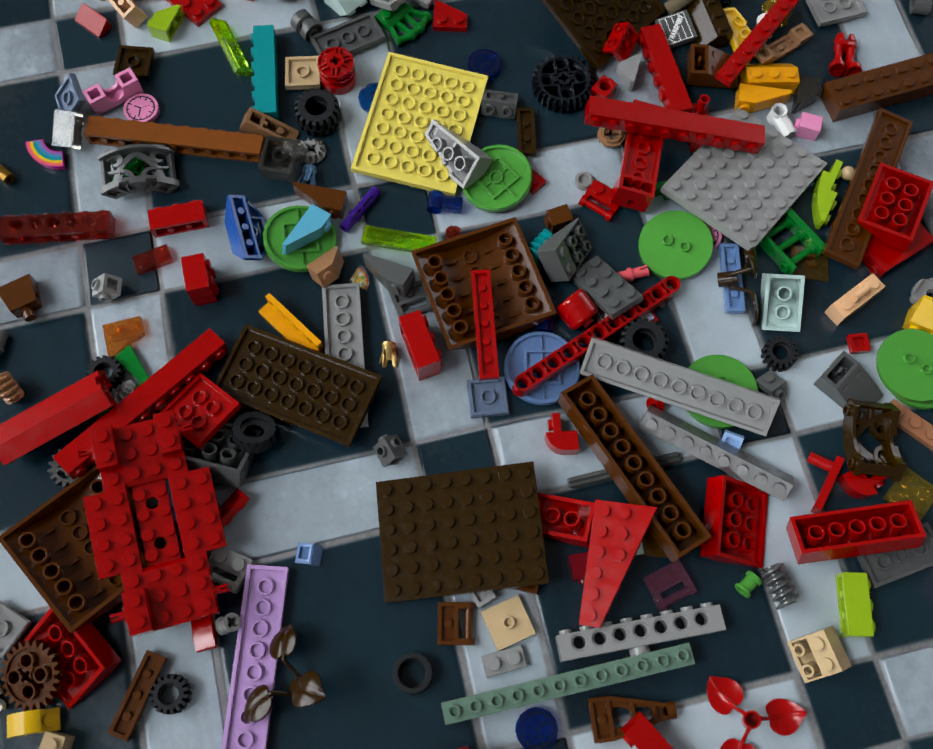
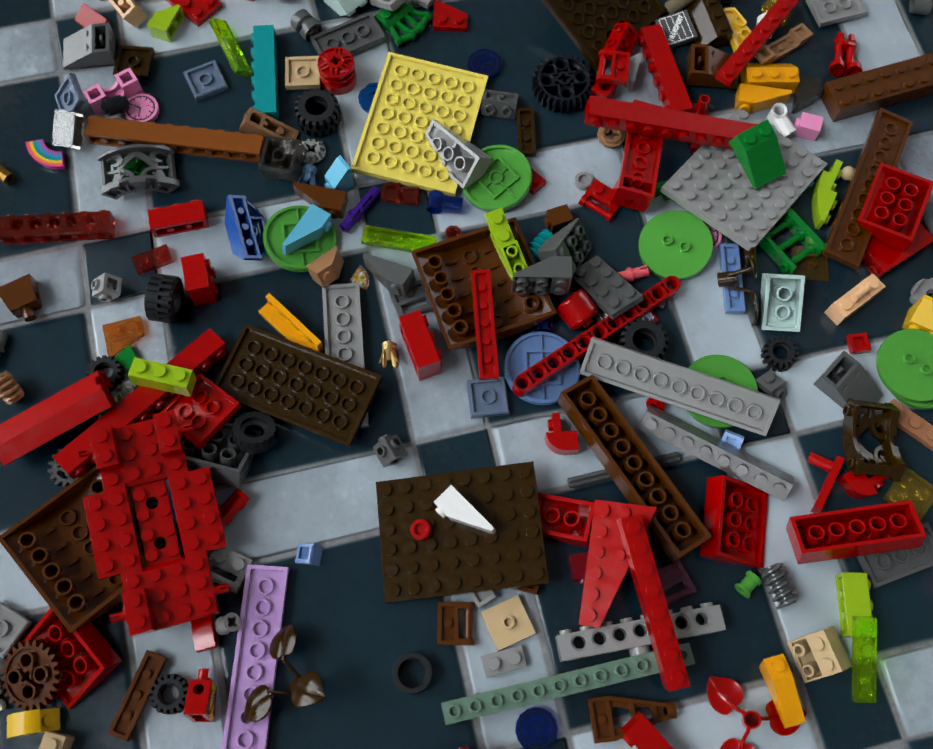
none -> dark grey slope [63,22,116,69]
none -> black brick [101,95,130,117]
none -> lime brick [128,357,197,397]
none -> black tyre [144,273,184,324]
none -> sand blue tile [183,60,229,102]
none -> red torso [183,668,217,722]
none -> medium azure slope [324,155,354,191]
none -> clear red slope [381,183,421,205]
none -> red tile [410,519,432,541]
none -> white slope [434,485,496,534]
none -> lime slope [484,207,528,281]
none -> dark grey slope [511,256,572,295]
none -> red plate [595,49,630,86]
none -> red brick [616,514,691,692]
none -> green slope [729,119,786,190]
none -> light orange slope [759,654,806,729]
none -> clear neon green plate [852,616,877,703]

